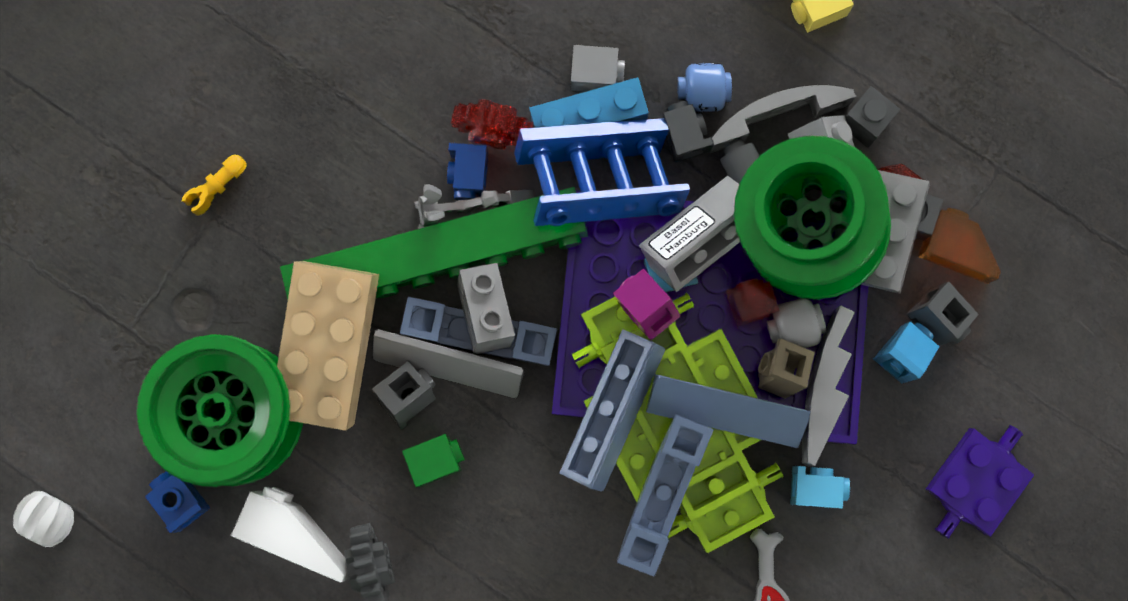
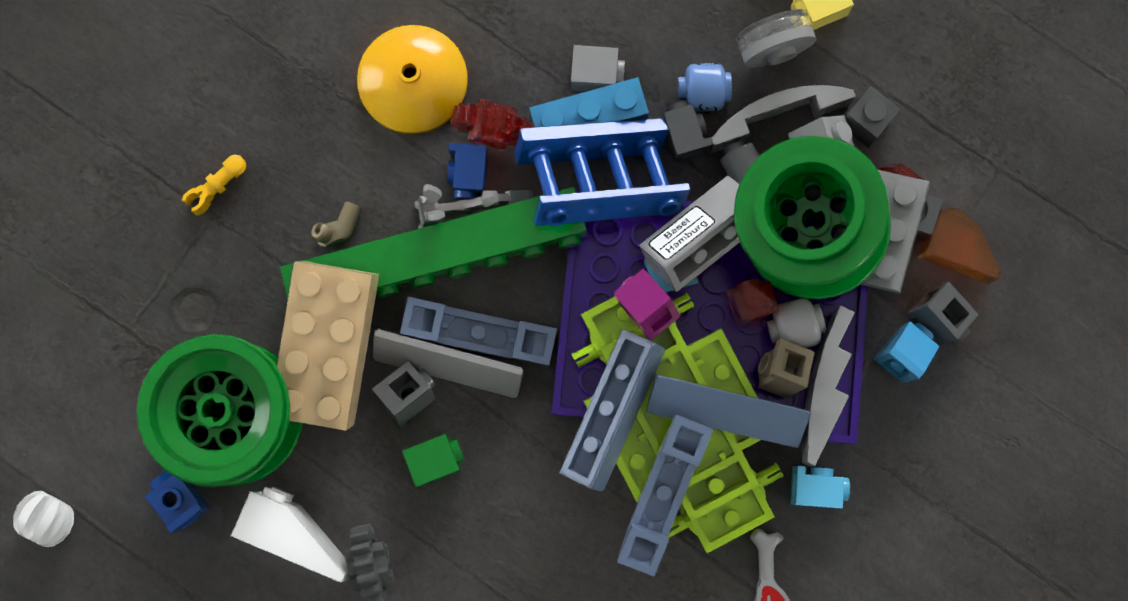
light grey brick [457,263,515,355] -> none
dark purple plate [926,425,1034,539] -> none
none -> dark tan arm [311,201,362,247]
none -> yellow dish [357,25,468,134]
none -> piece [736,9,817,68]

